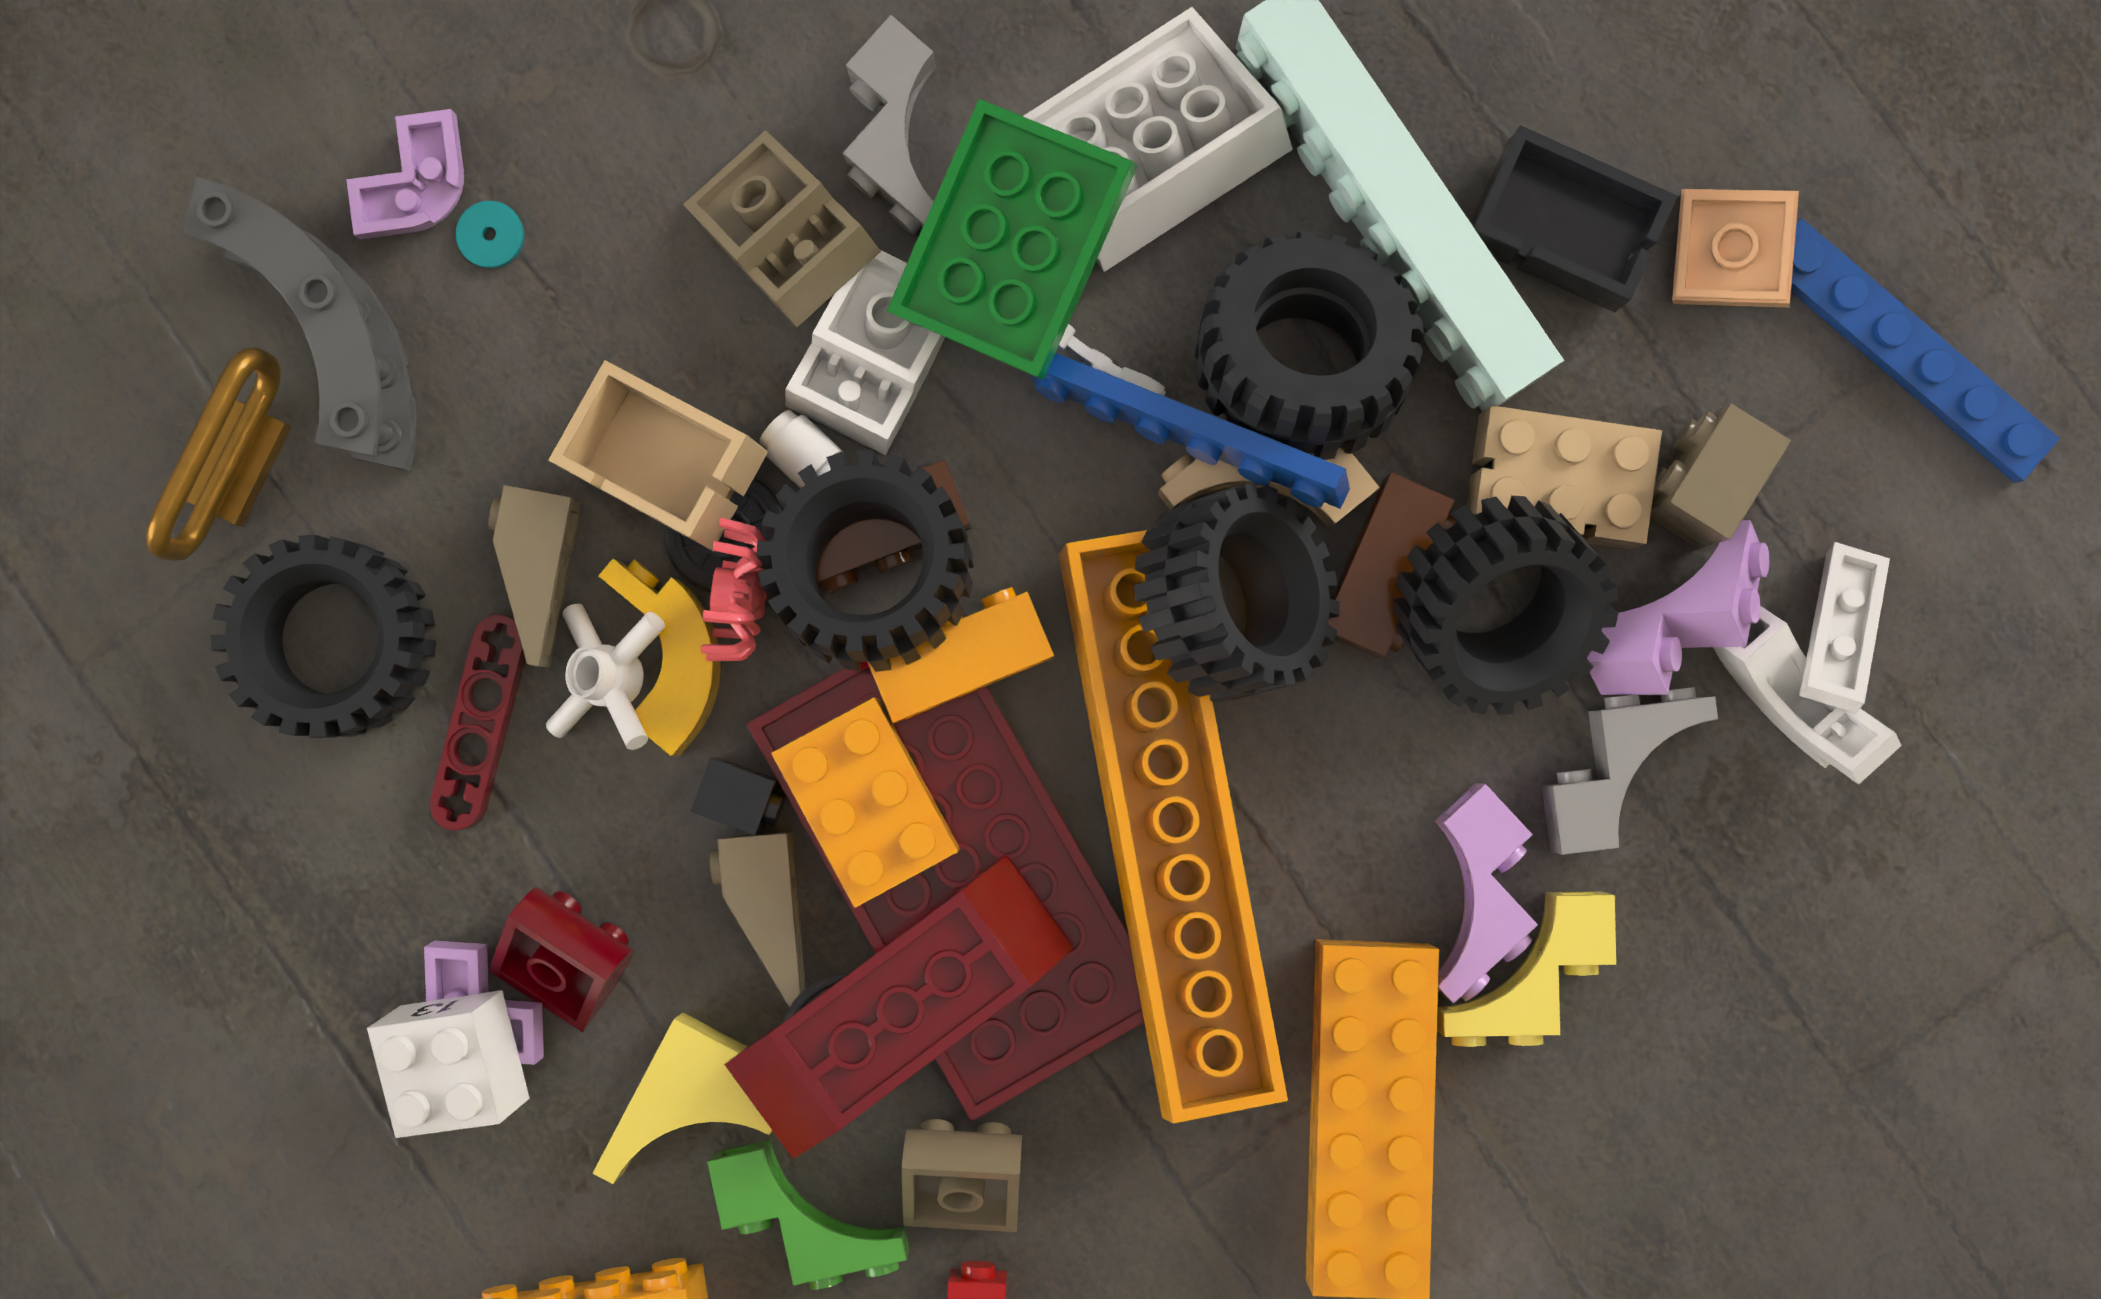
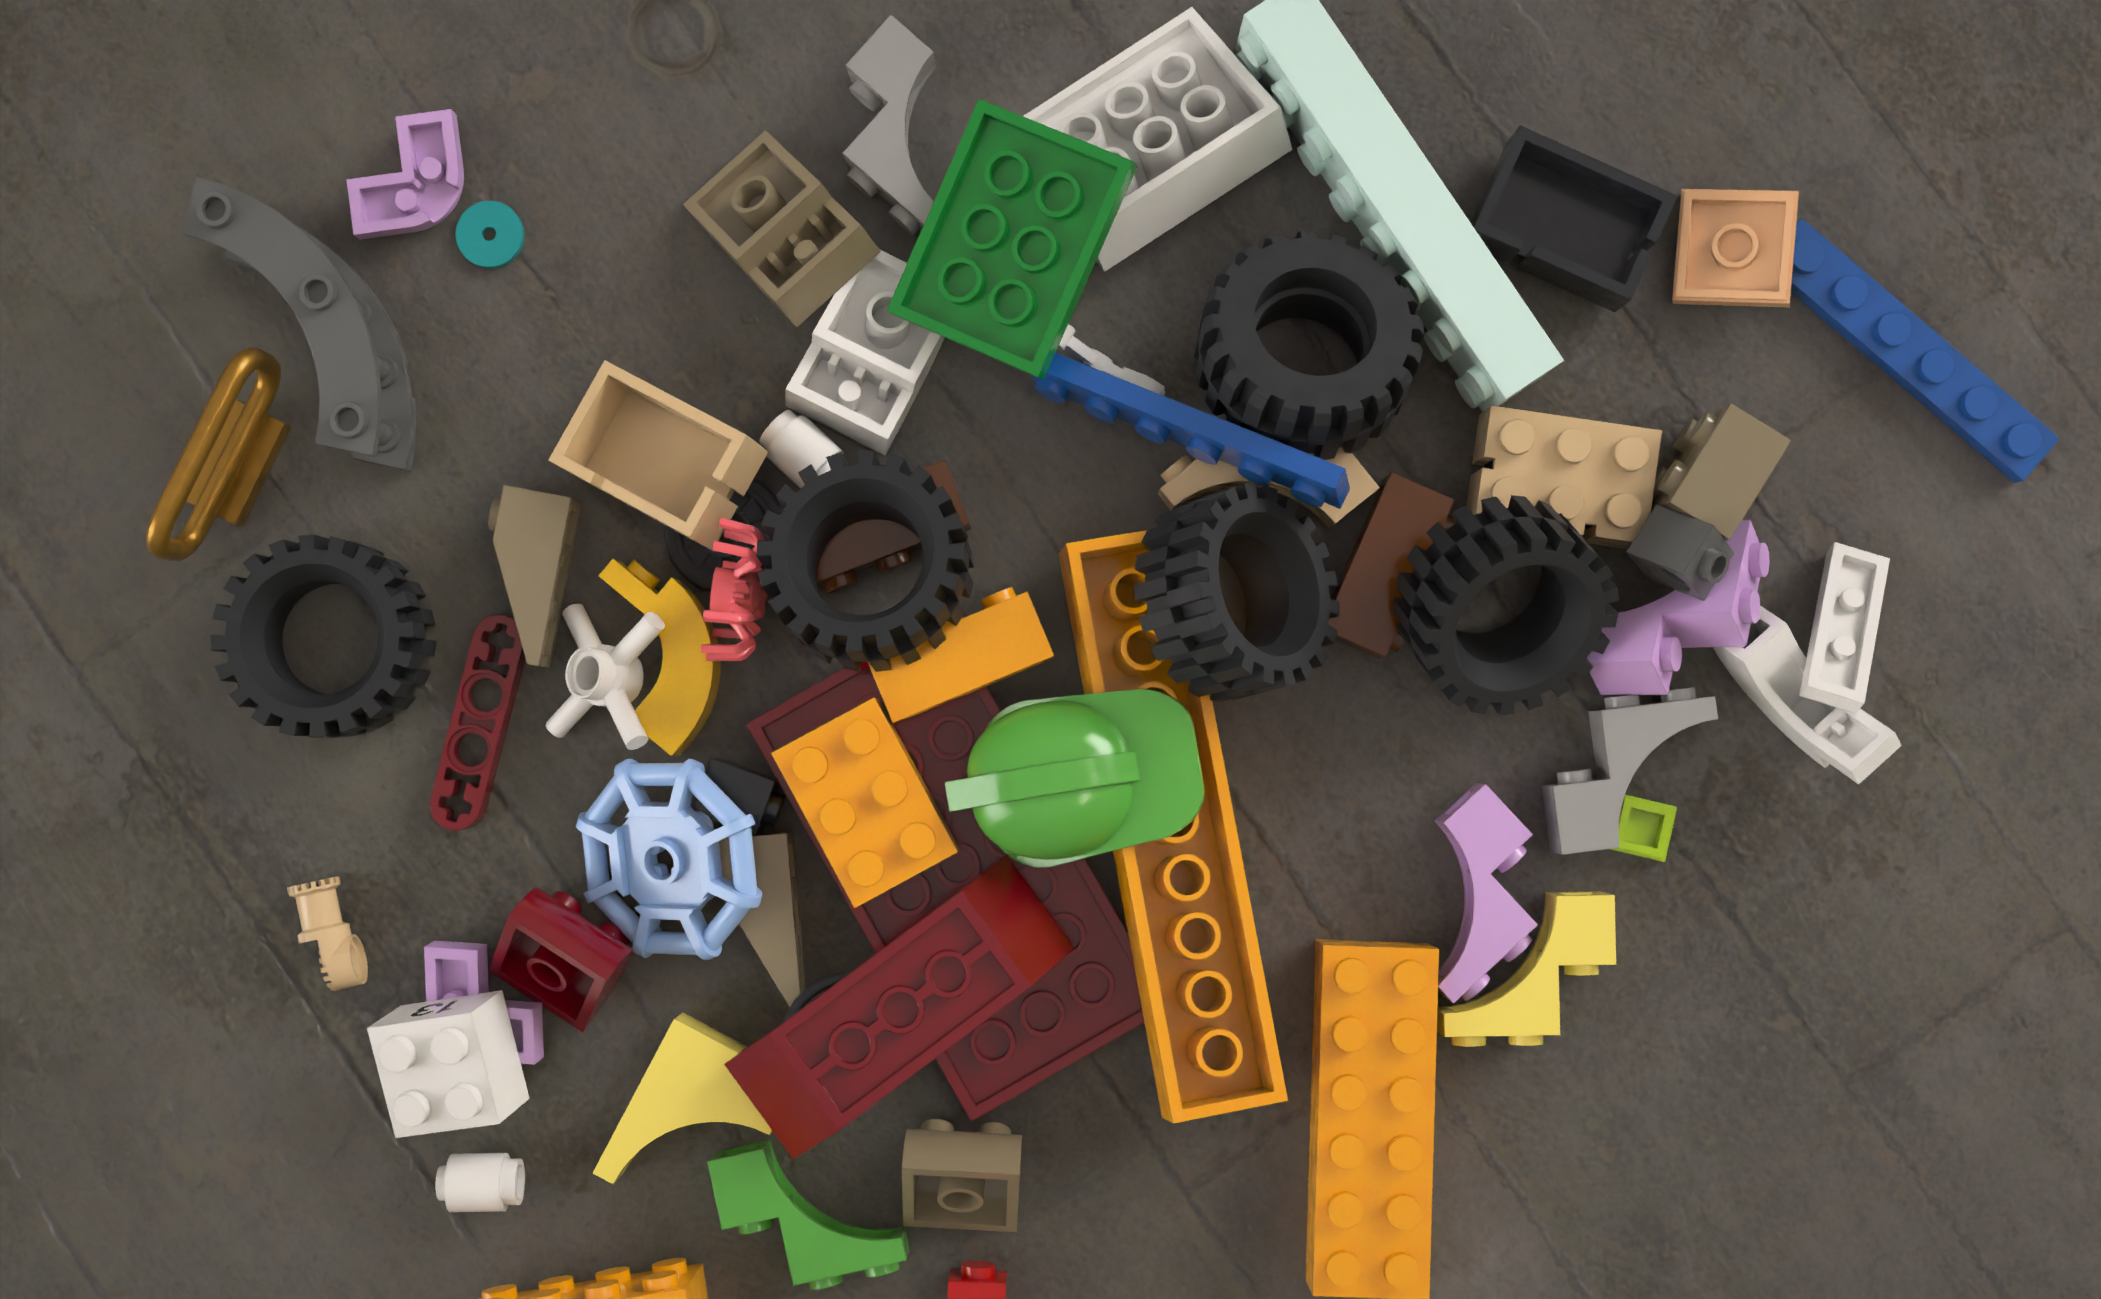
none -> tan connector [287,876,368,991]
none -> white brick [435,1153,525,1212]
none -> light blue plate [576,759,763,960]
none -> bright green piece [945,689,1205,867]
none -> lime tile [1610,795,1677,862]
none -> dark grey brick [1626,504,1734,601]

